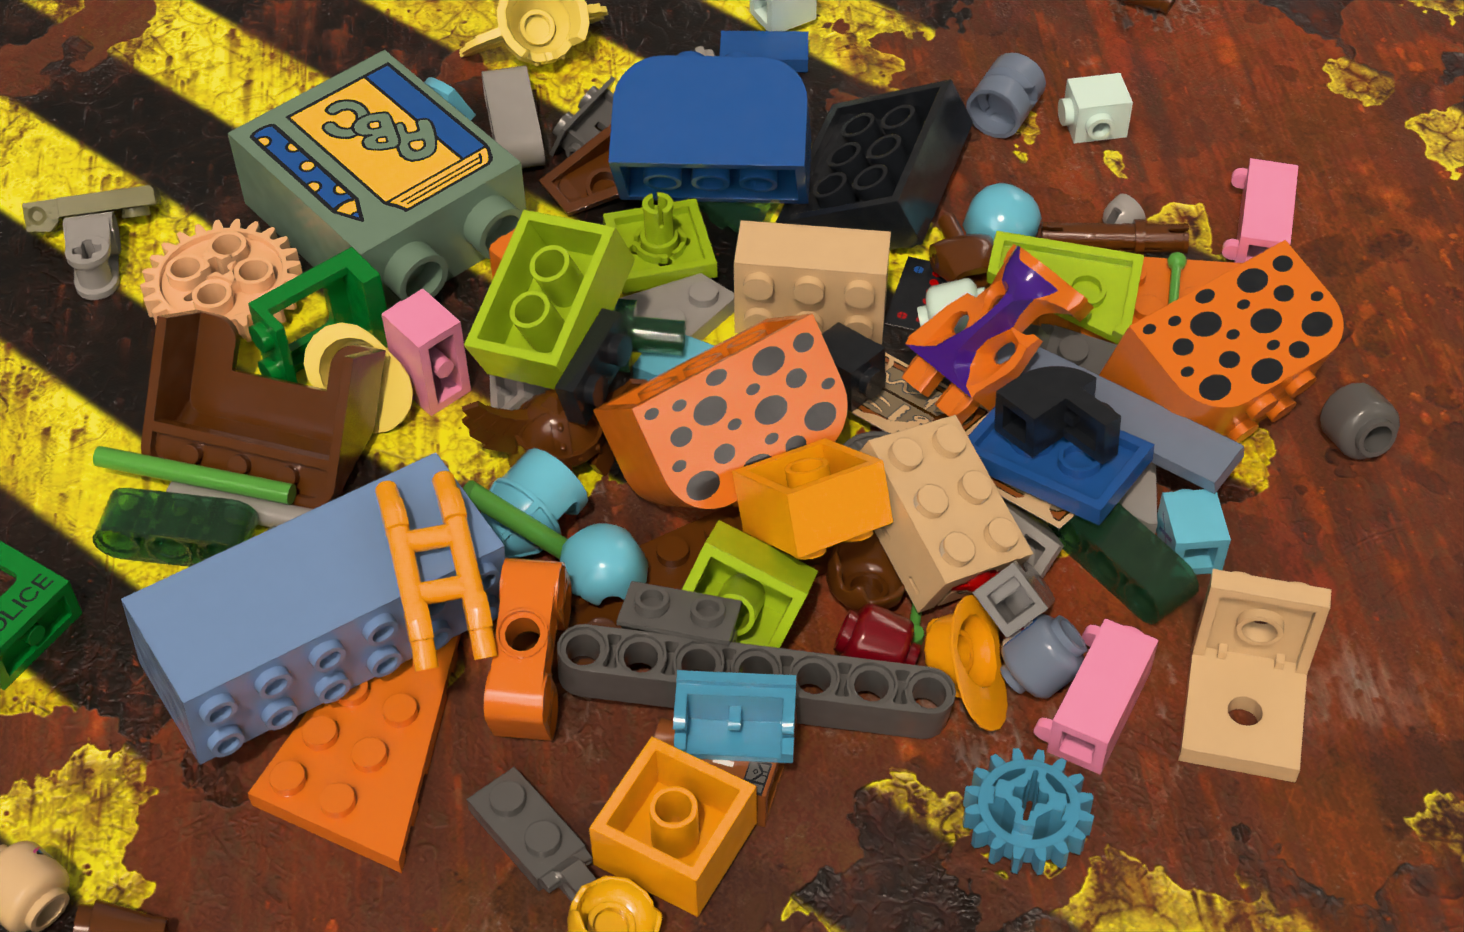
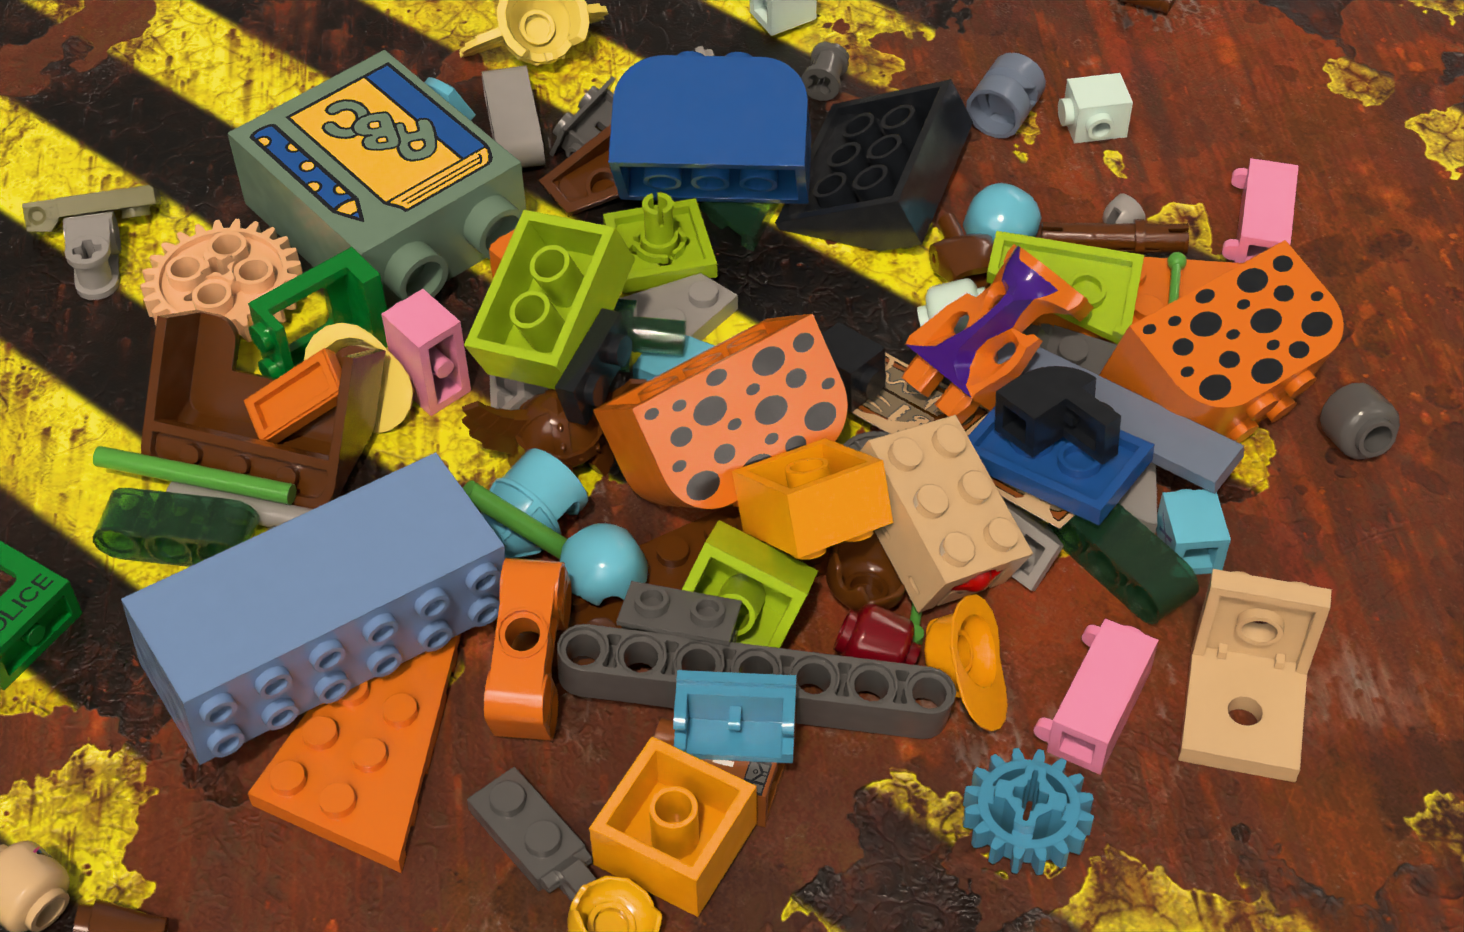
light orange piece [375,471,498,672] -> none
blue tile [720,31,808,72] -> none
tan brick [734,220,891,344] -> none
black sticker [884,256,947,330] -> none
leg [972,560,1055,638] -> none
sand blue head [1000,614,1087,699] -> none
none -> orange tile [243,348,342,444]
none -> dark grey bush [801,41,849,101]

